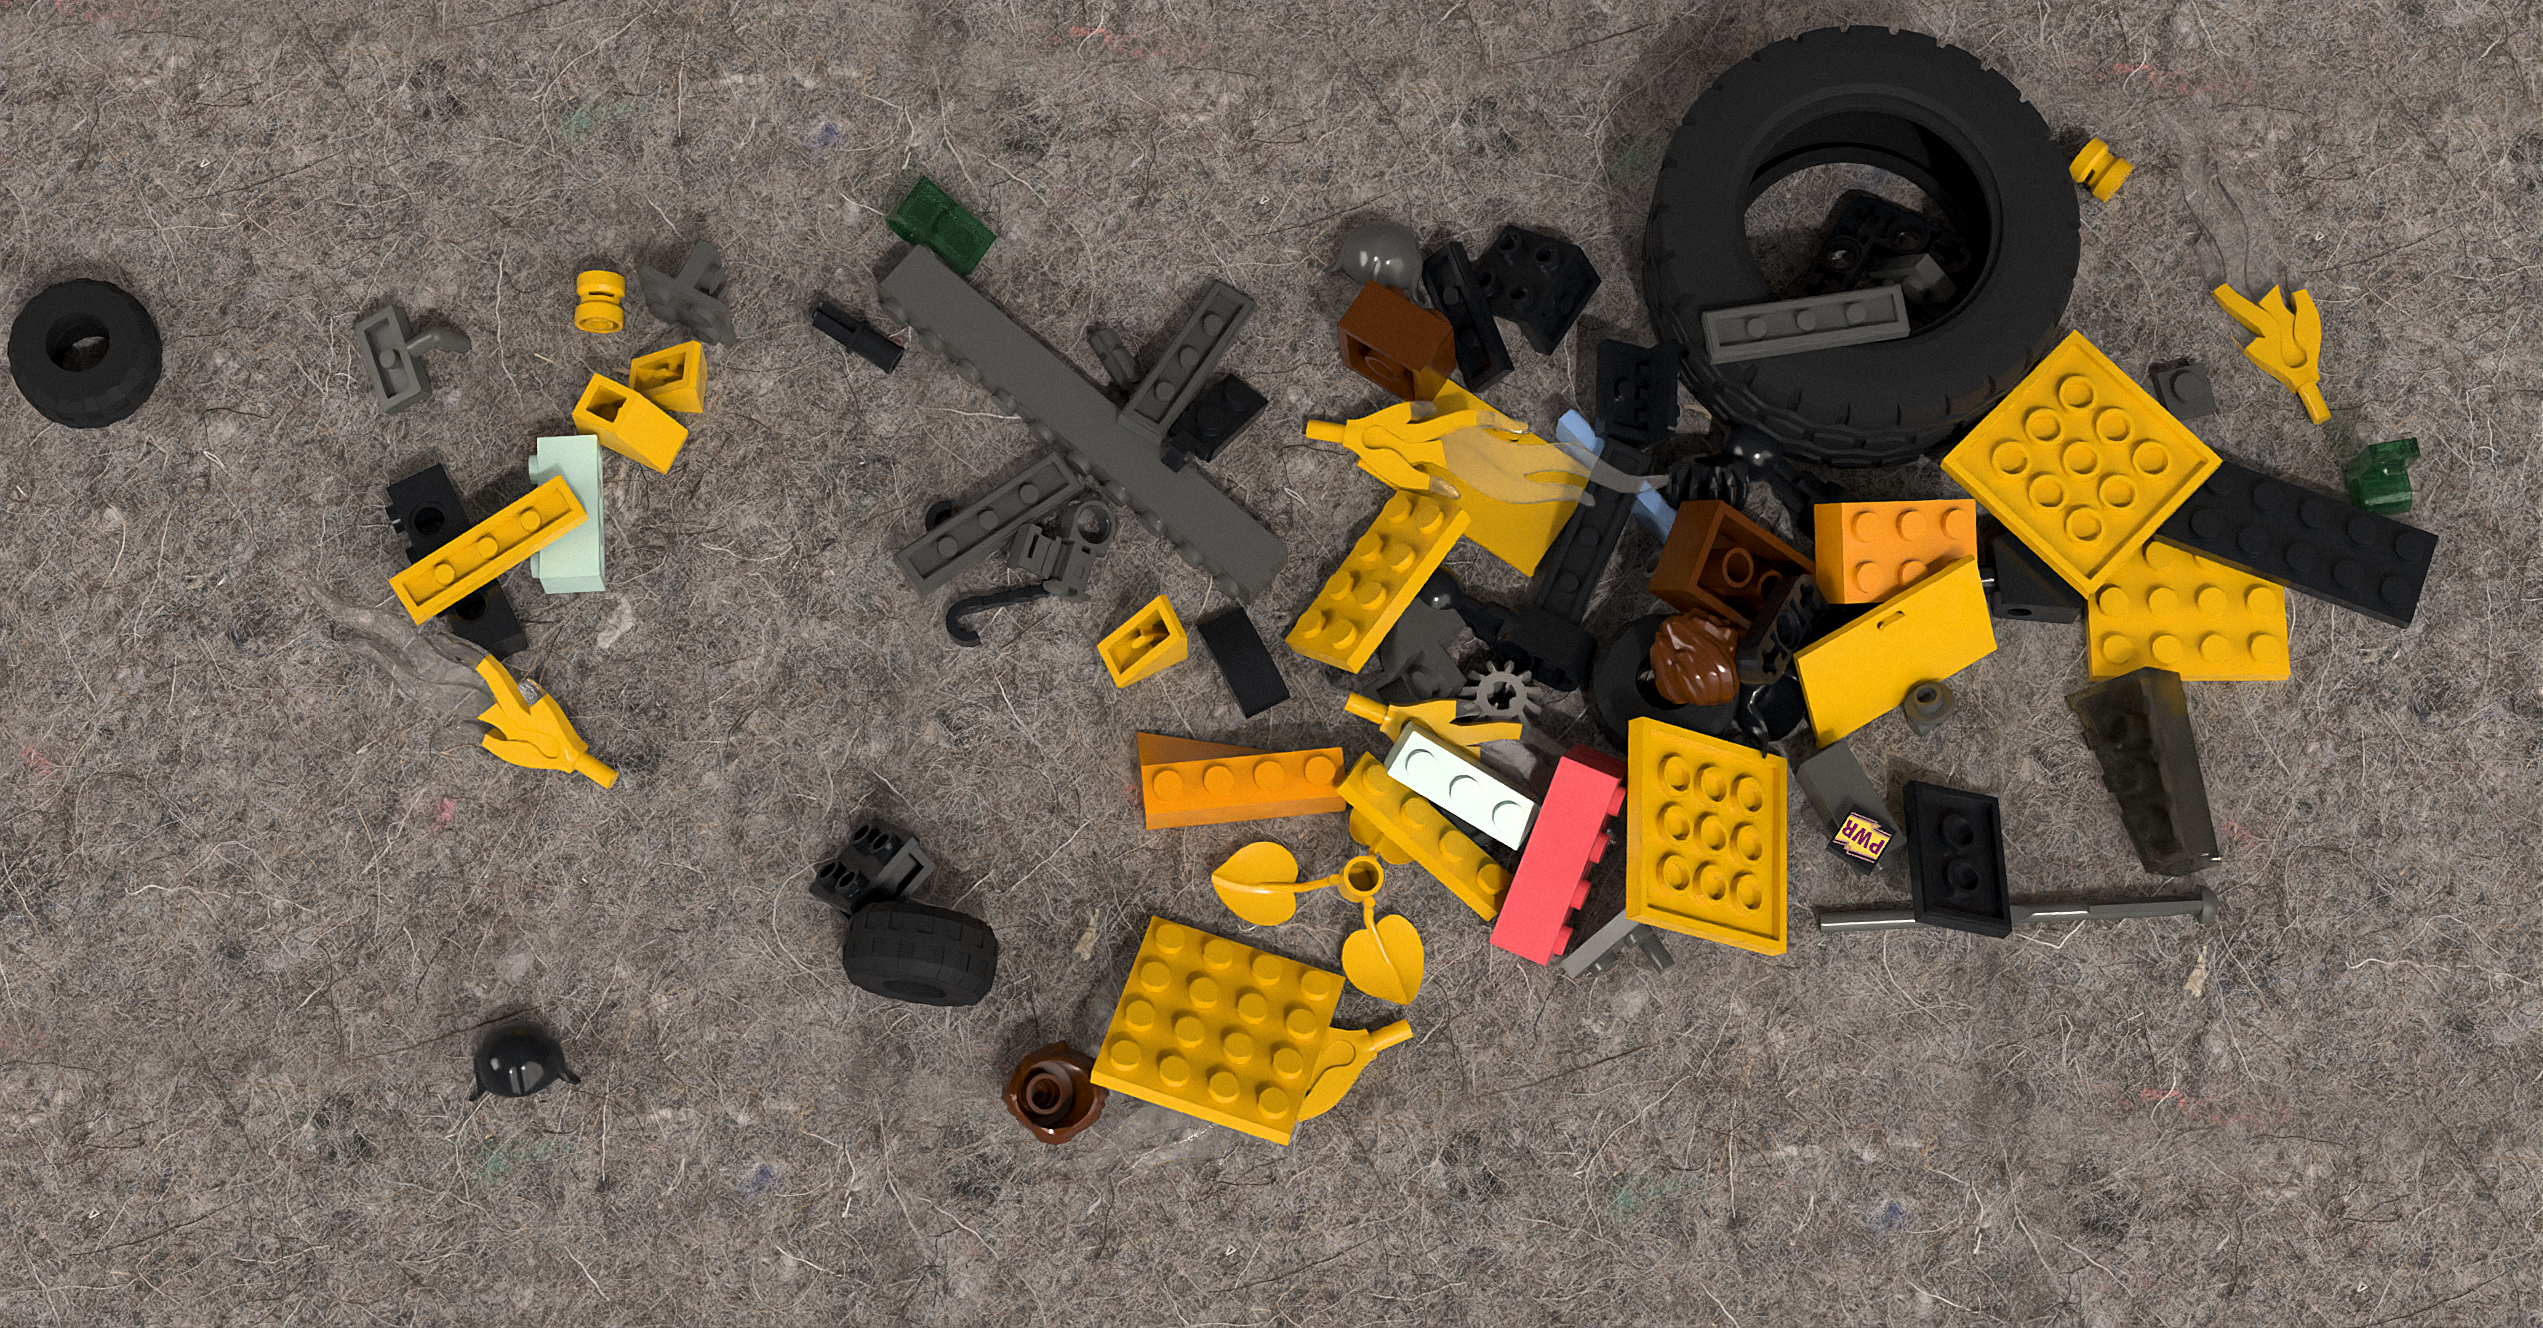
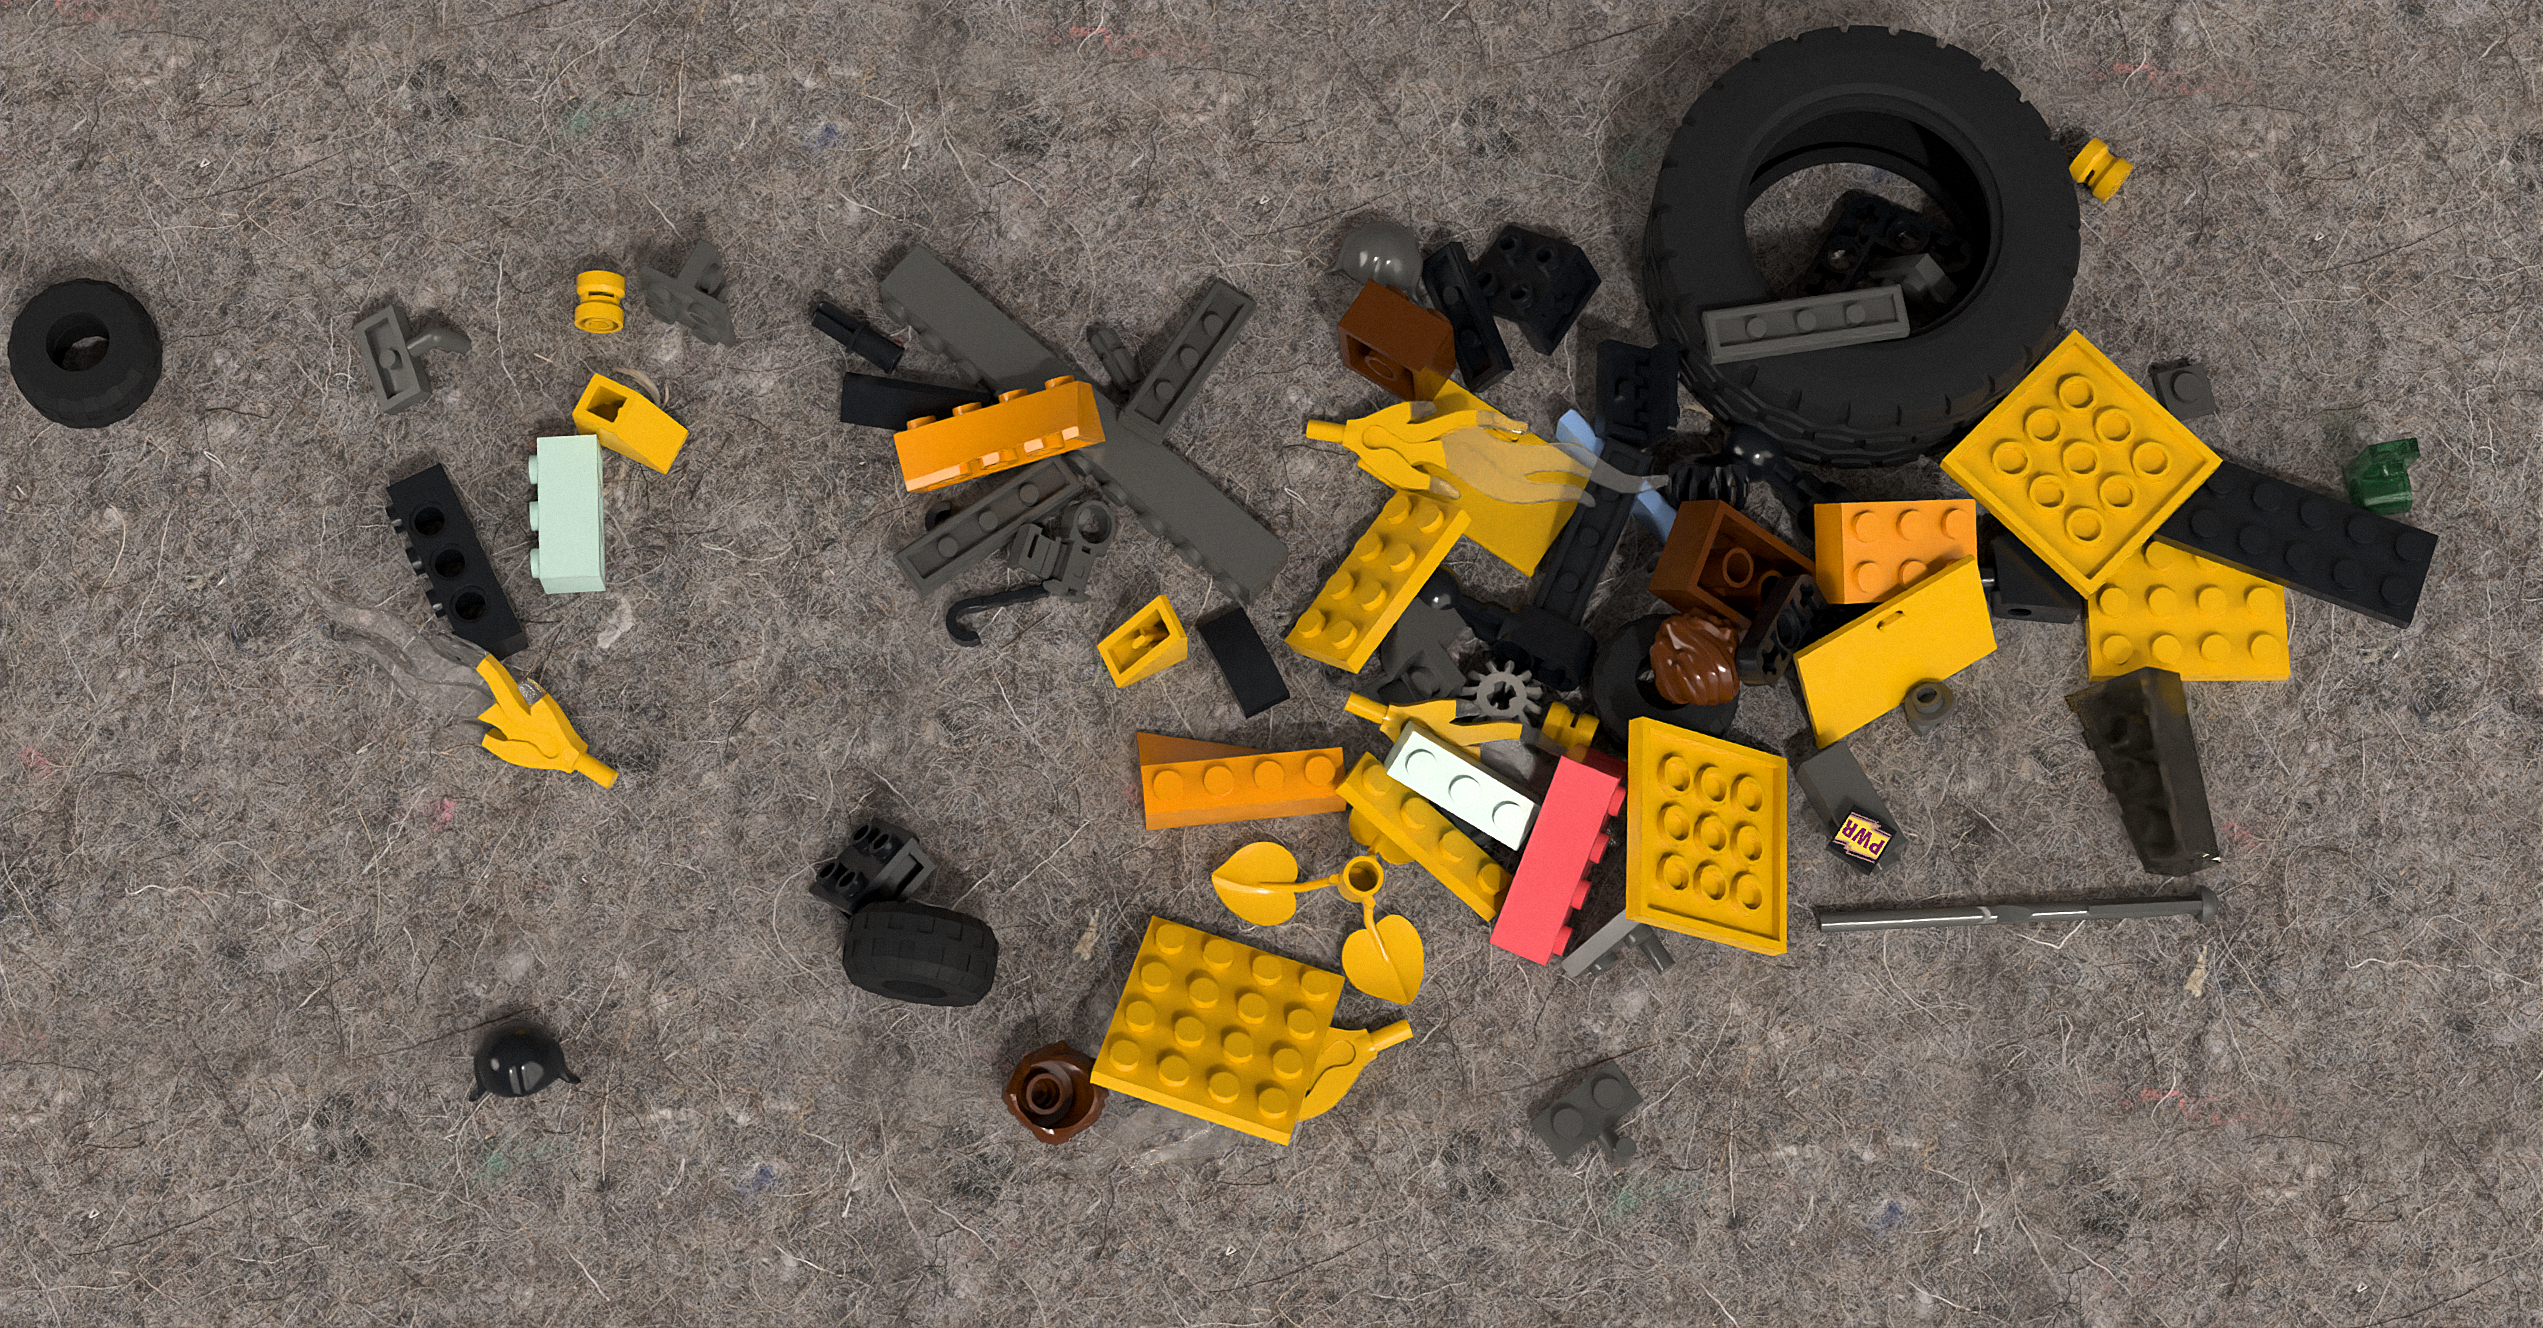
yellow plate [388,474,589,626] -> none
yellow slope [628,340,708,413] -> none
clear green plate [885,175,997,276] -> none
black hinge [1161,373,1269,474] -> none
black hair [1736,665,1807,759] -> none
black tile [1902,780,2013,939] -> none
piece [2159,109,2332,425] -> none
none -> black tile [840,372,992,432]
none -> light orange wedge [893,375,1106,494]
none -> dark grey plate [1530,1060,1644,1167]
none -> yellow wheel [1536,700,1600,752]

